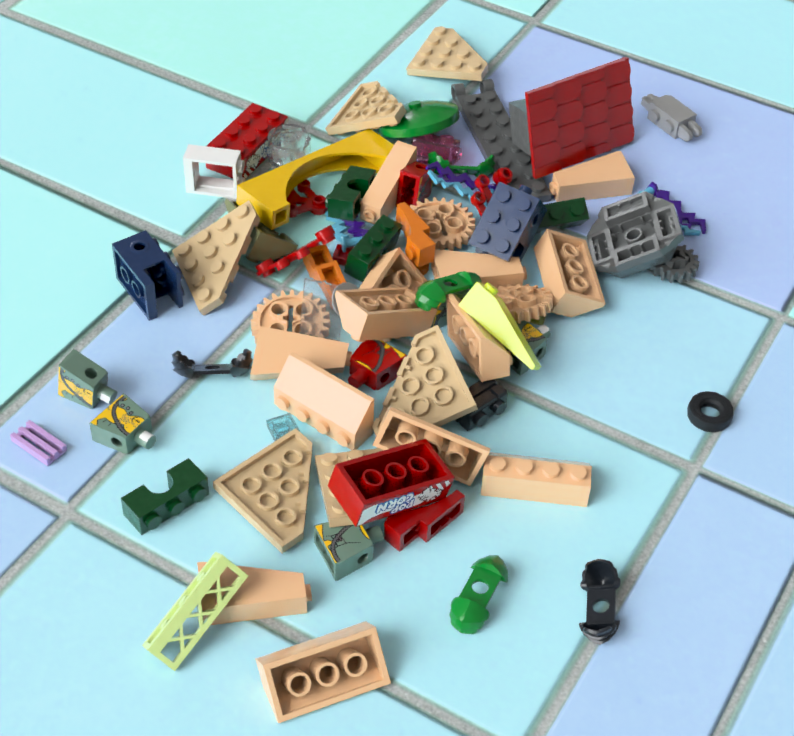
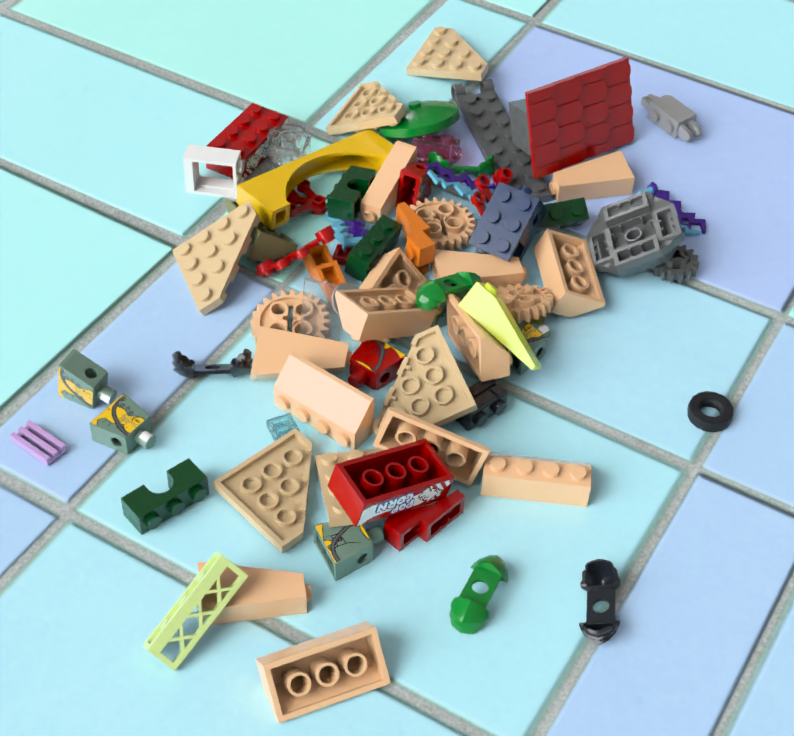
dark blue torso [112,230,185,321] -> none

